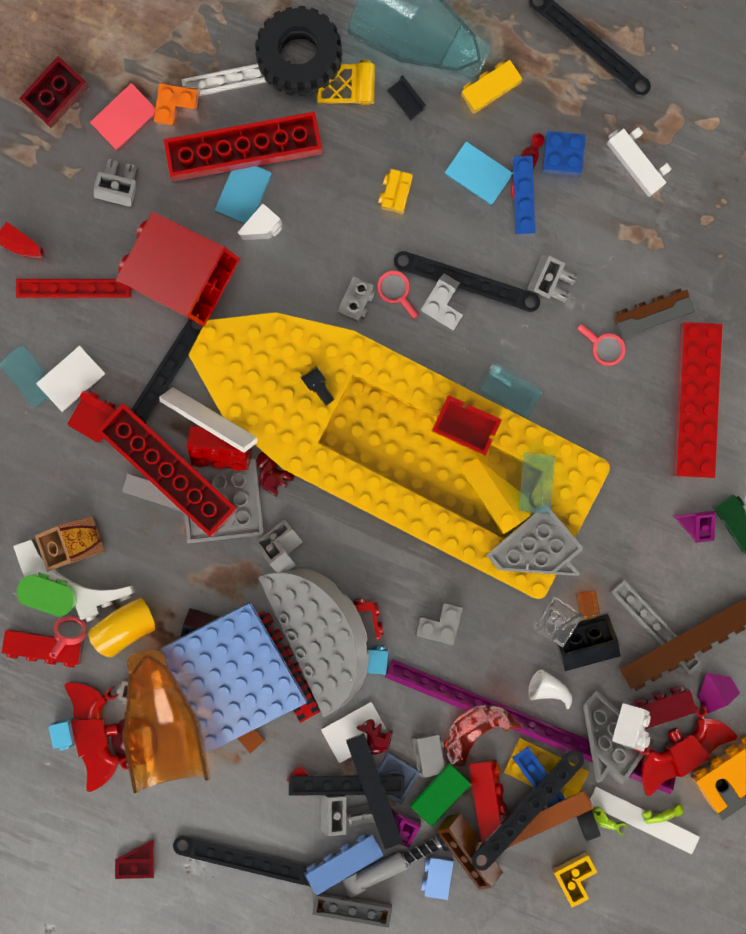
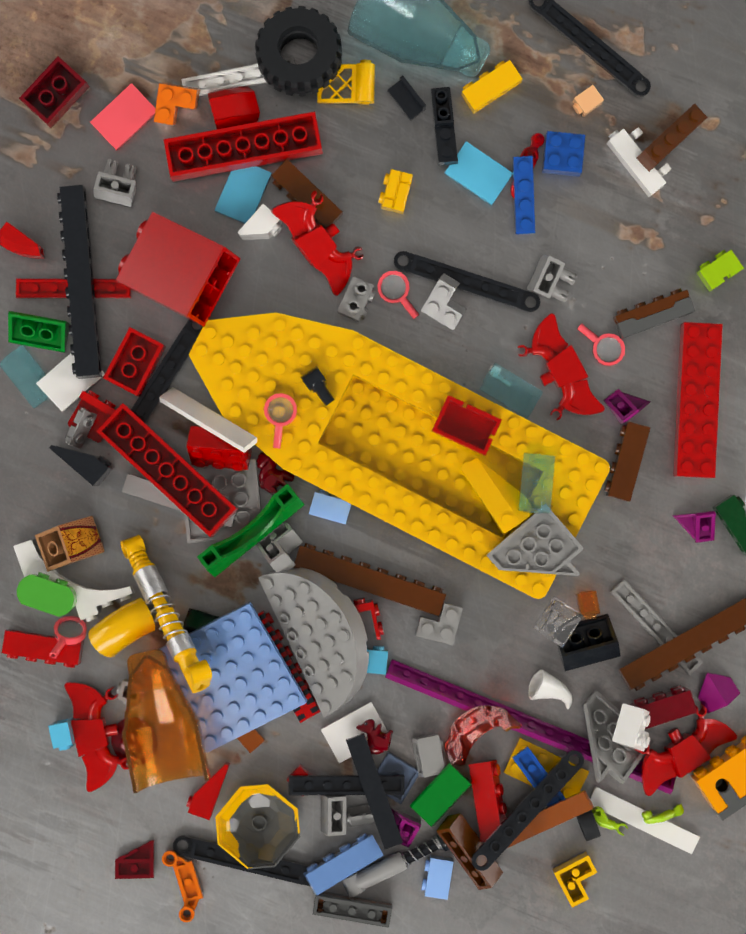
none -> green slope [8,311,70,353]
none -> black slope [49,445,113,486]
none -> black brick [57,185,102,379]
none -> light grey hinge [65,407,97,449]
none -> red brick [103,327,166,397]
none -> yellow piece [120,535,212,693]
none -> orange plate [162,850,204,922]
none -> red slope [186,762,230,820]
none -> green arch [197,484,305,577]
none -> red slope [208,86,260,129]
none -> dark grey rock [215,784,300,869]
none -> piece [264,393,297,449]
none -> reddish brown brick [271,159,343,228]
none -> red torso [271,191,364,296]
none -> reddish brown brick [293,543,446,616]
none -> light blue brick [309,489,352,525]
none -> black slope [431,87,458,166]
none -> red torso [517,313,605,420]
none -> light nougat brick [572,85,604,117]
none -> magenta slope [603,389,651,424]
none -> reddish brown brick [604,421,651,502]
none -> reddish brown brick [636,103,708,172]
none -> lime brick [697,250,744,292]

